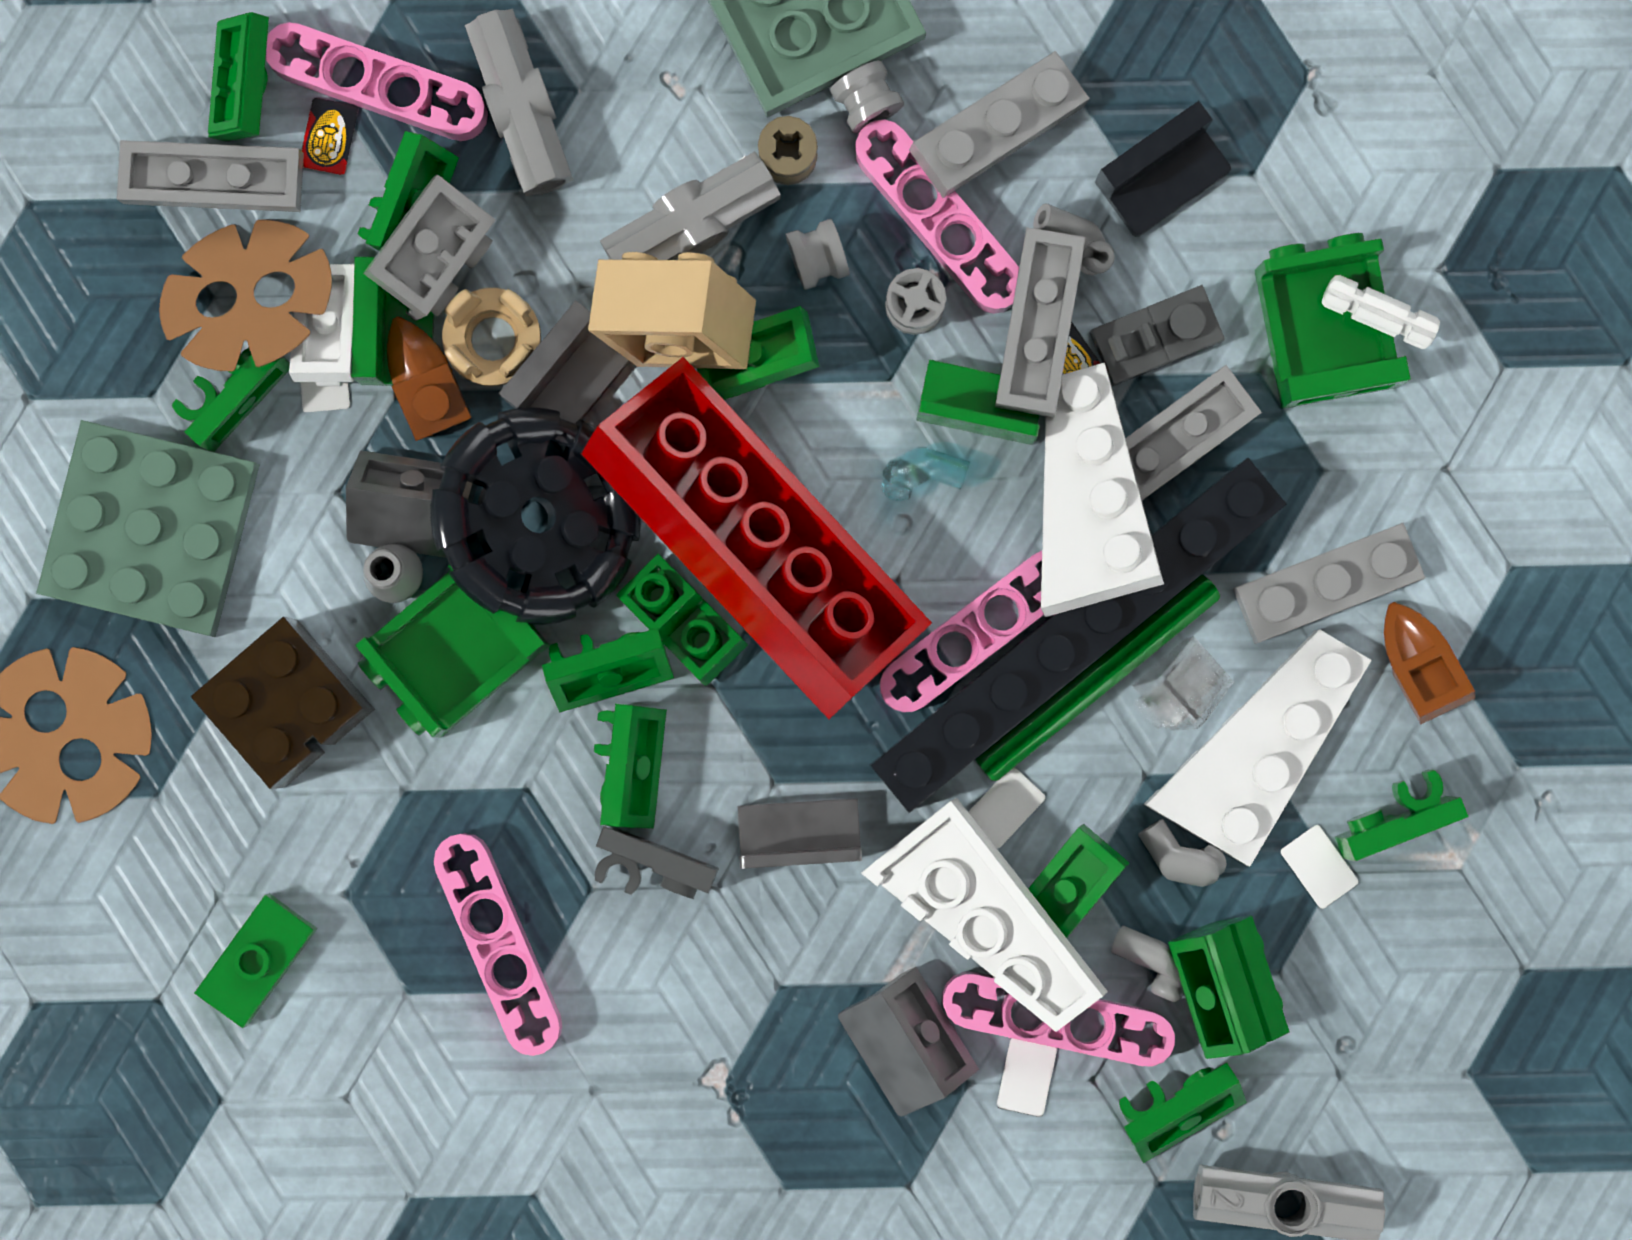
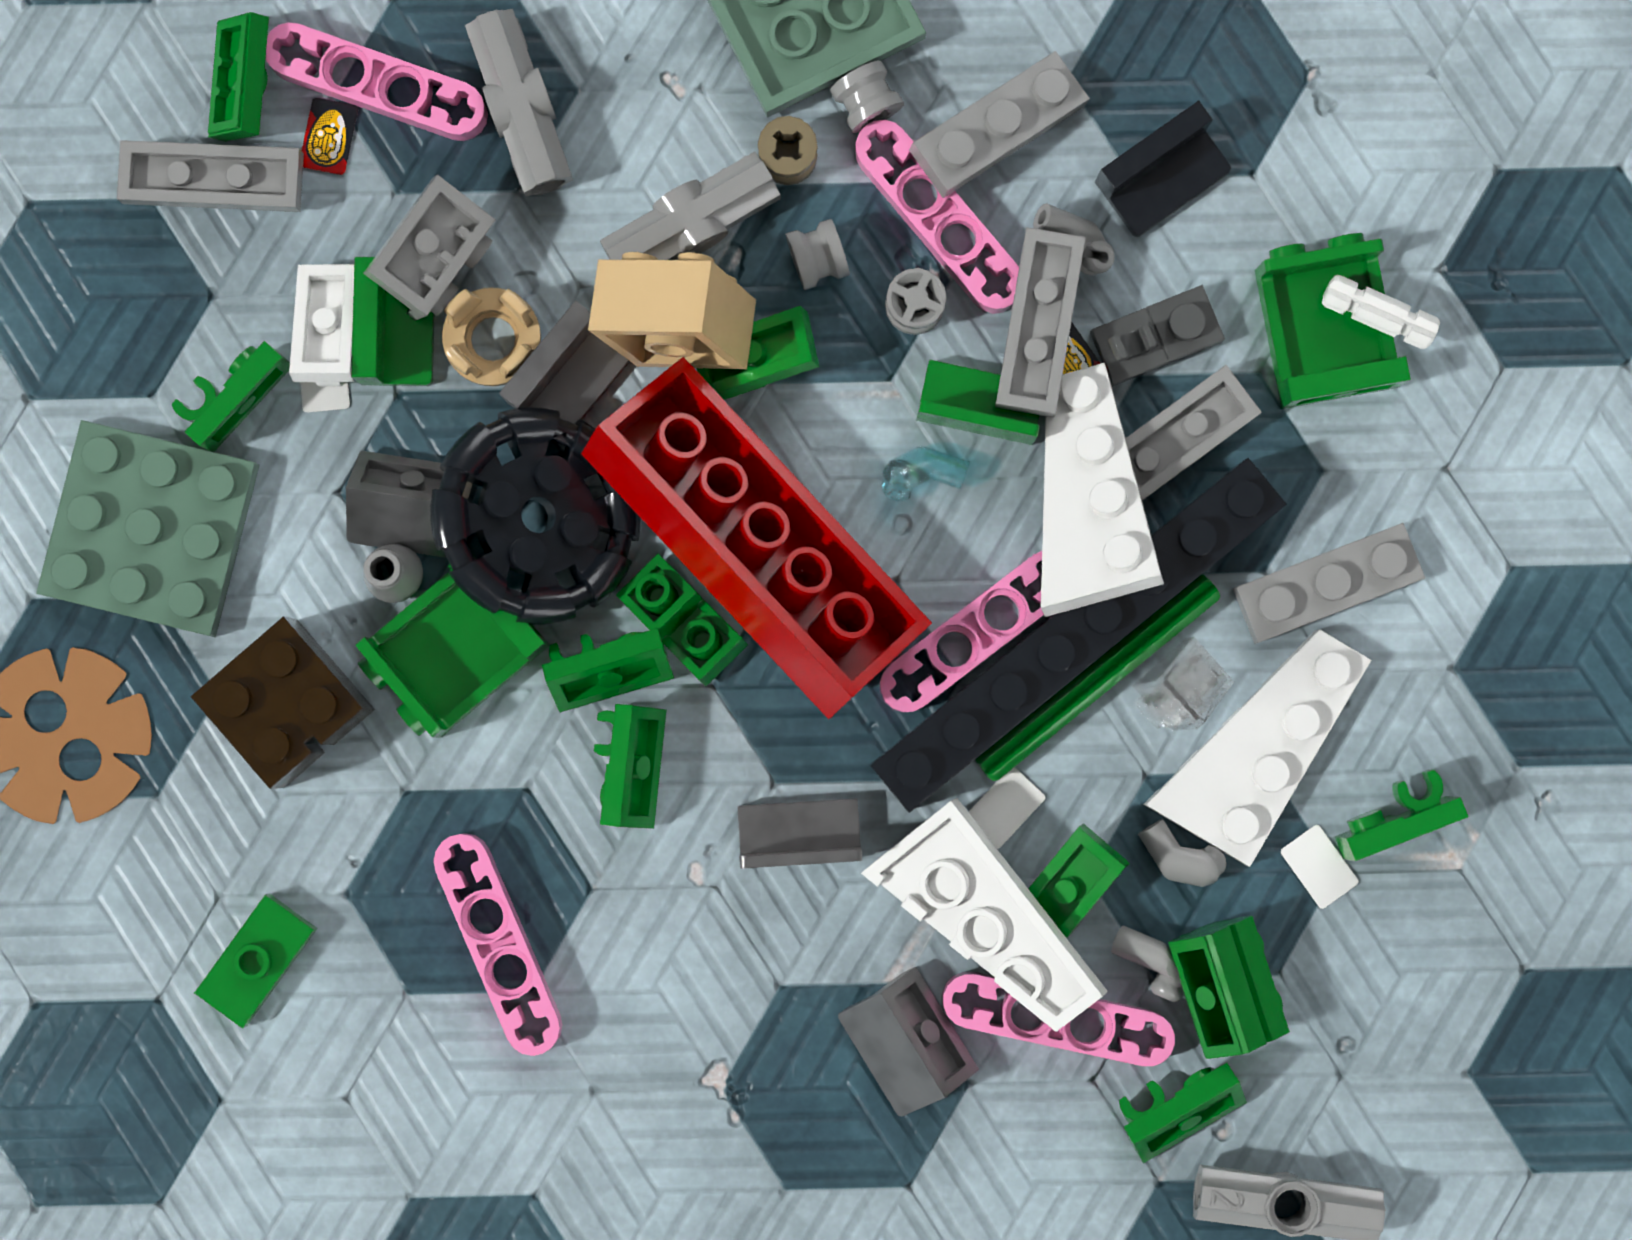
medium nougat piece [159,220,332,372] -> none
green plate [357,131,459,251] -> none
dark orange plate [387,316,472,441] -> none
dark grey plate [595,825,719,899] -> none
white sticker [997,1038,1057,1117] -> none
dark orange plate [1384,602,1476,725] -> none

